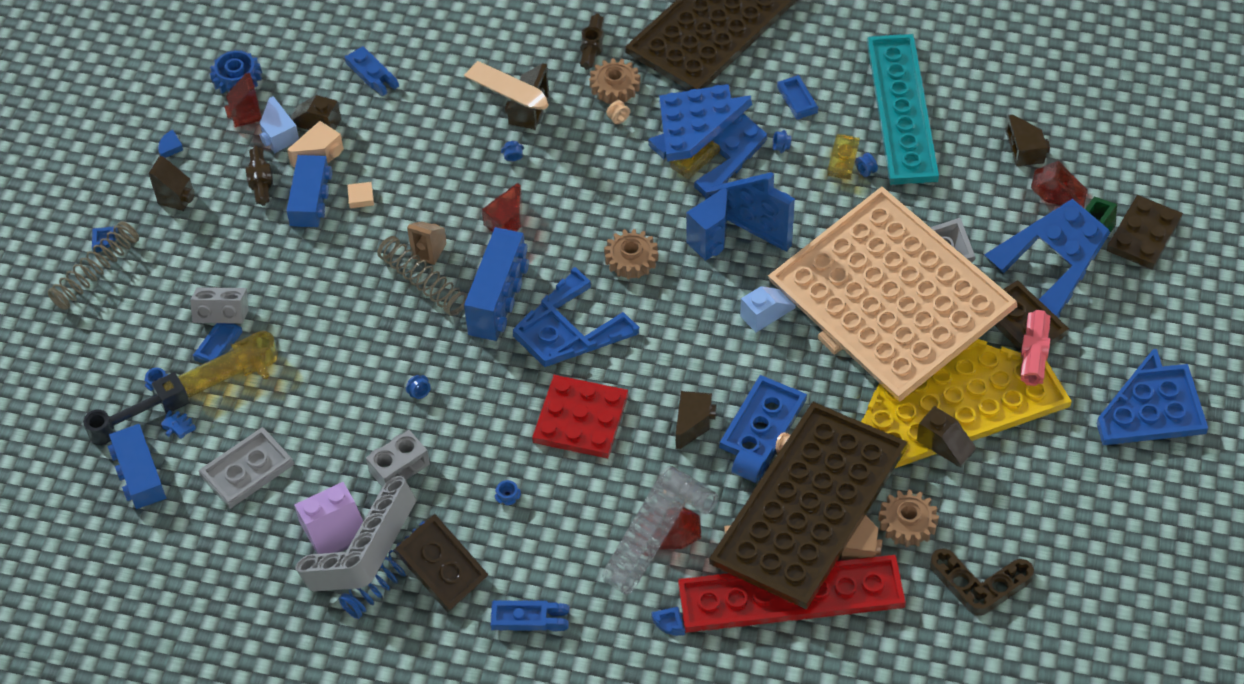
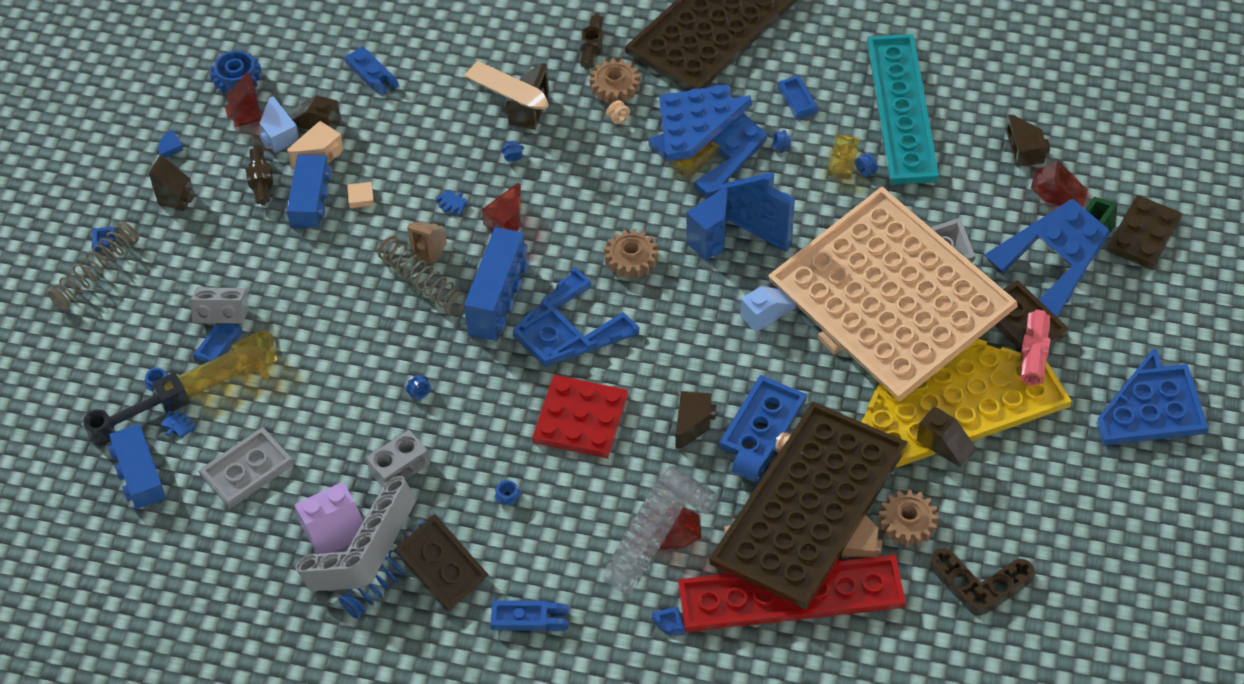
none -> blue piece [435,190,467,216]

